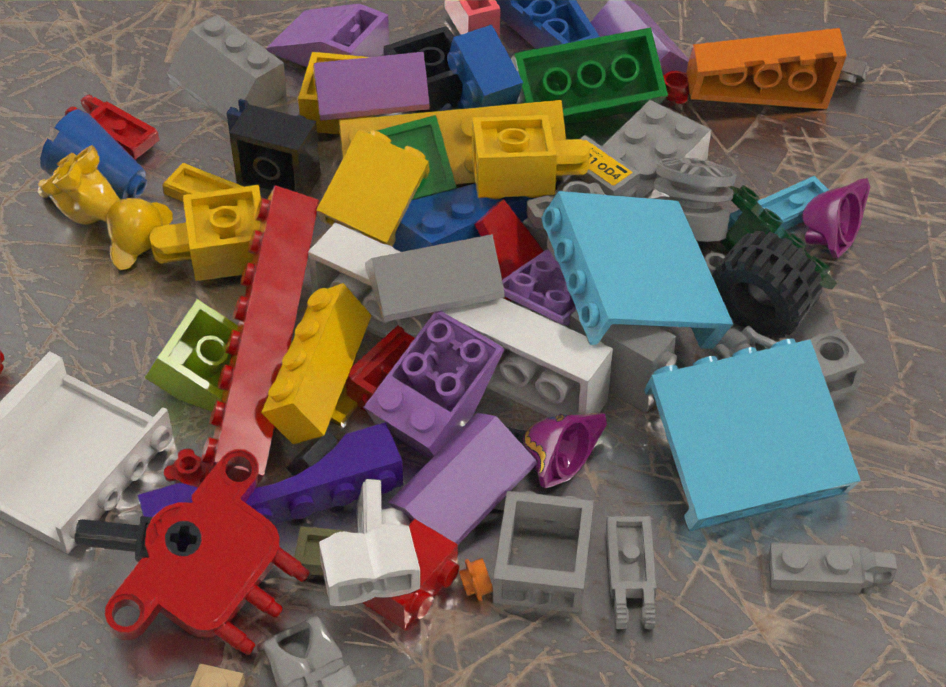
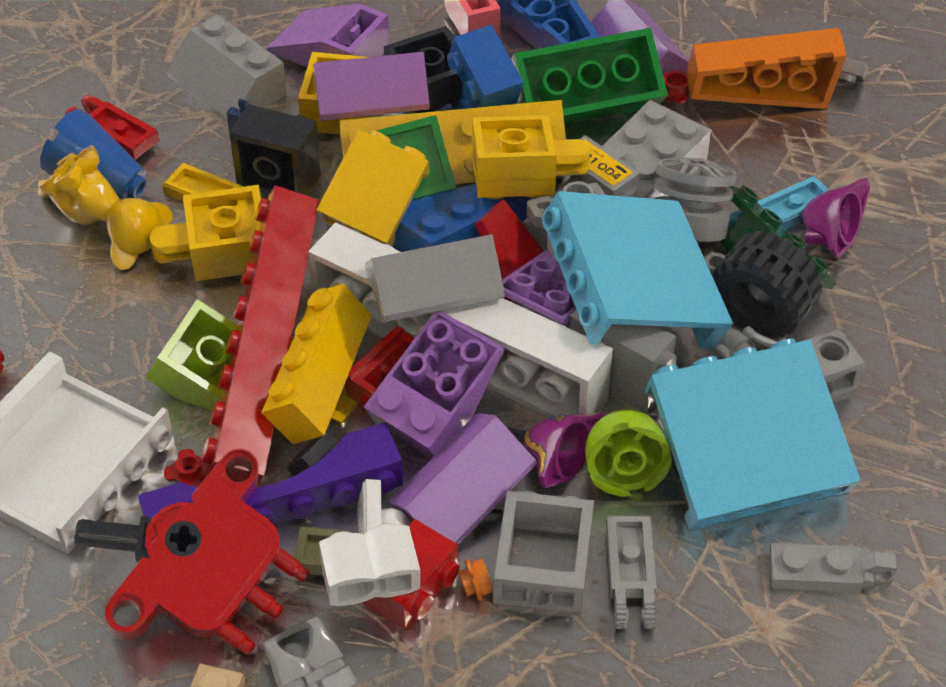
none -> lime cylinder [585,409,672,497]

